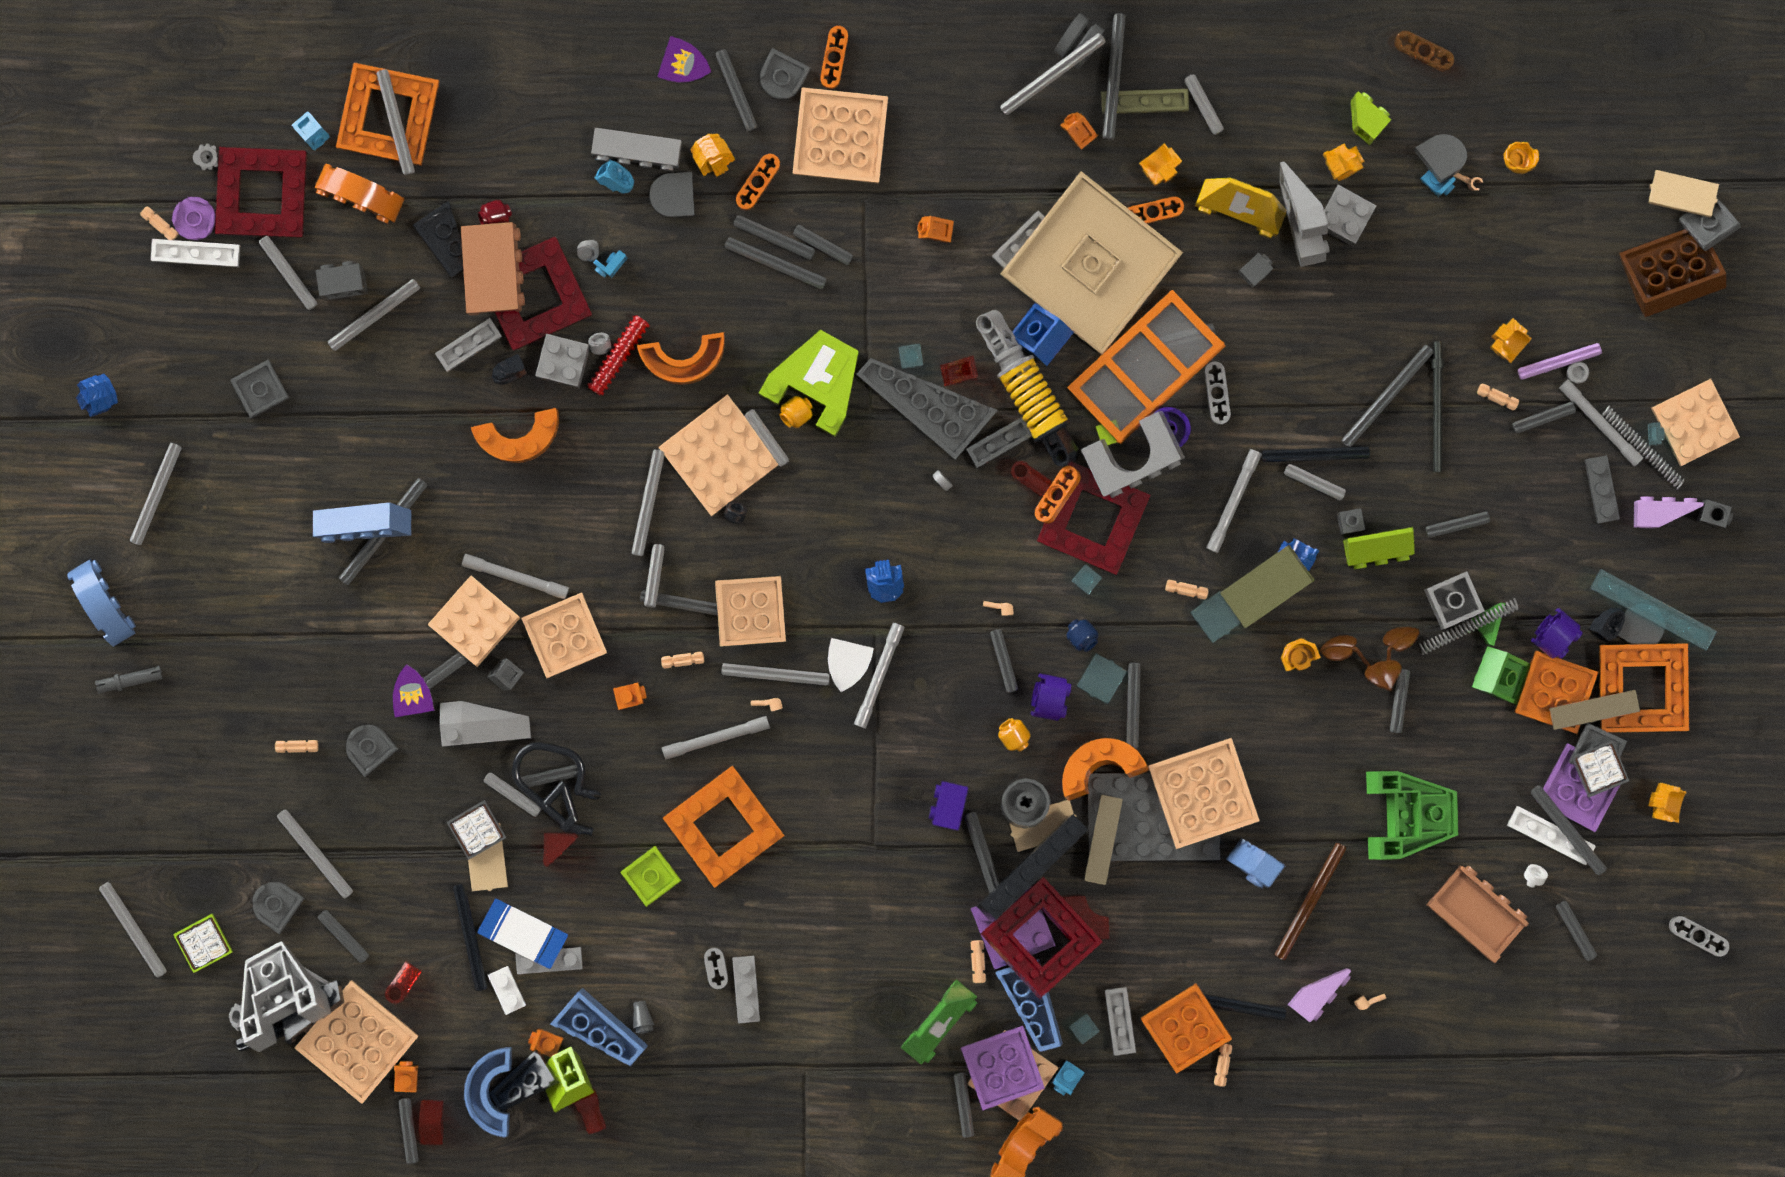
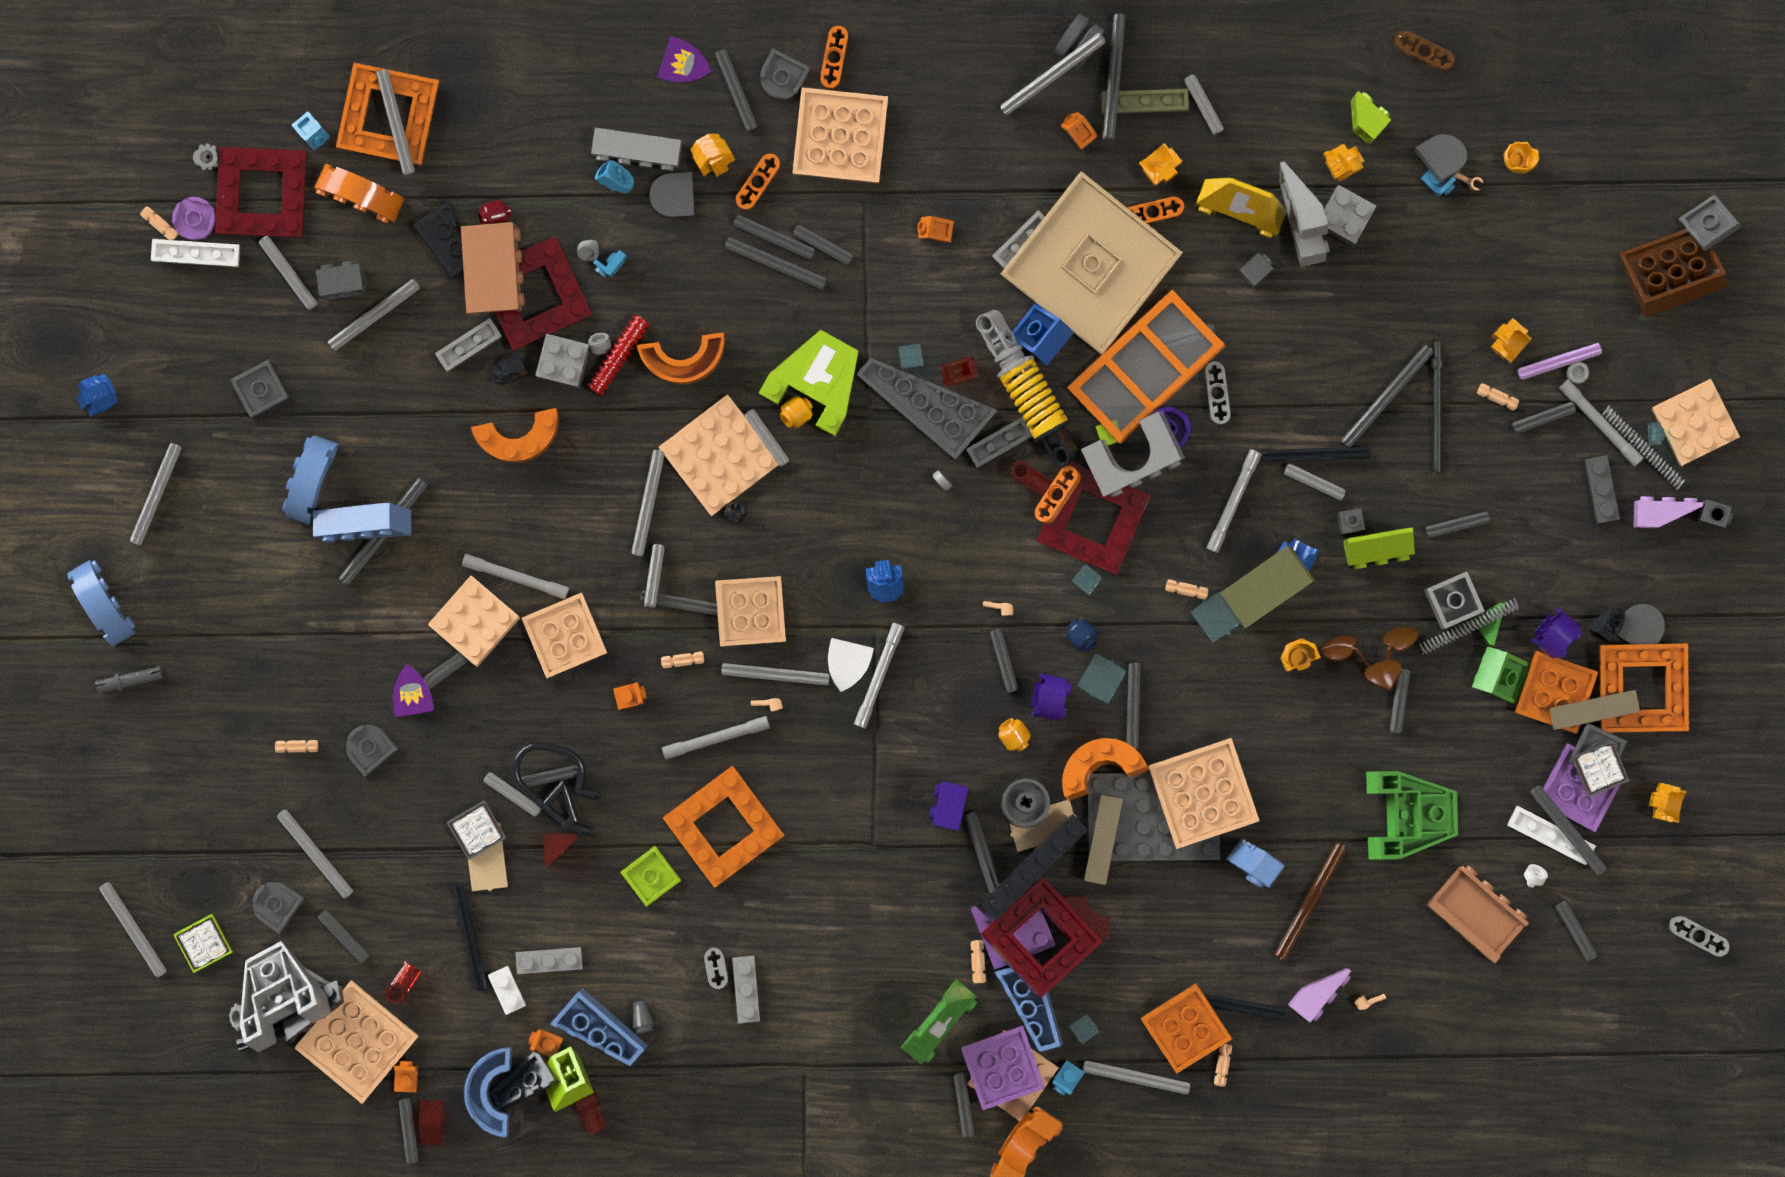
light grey wedge [440,701,531,747] -> none
sticker [477,899,568,969] -> none
dark grey brick [487,659,524,691] -> none
light grey plate [1105,987,1136,1056] -> none
clear light blue plate [1590,569,1717,651] -> none
tan piece [1648,170,1719,218] -> none
none -> medium blue brick [282,435,339,526]
none -> light grey axle [1083,1061,1190,1095]

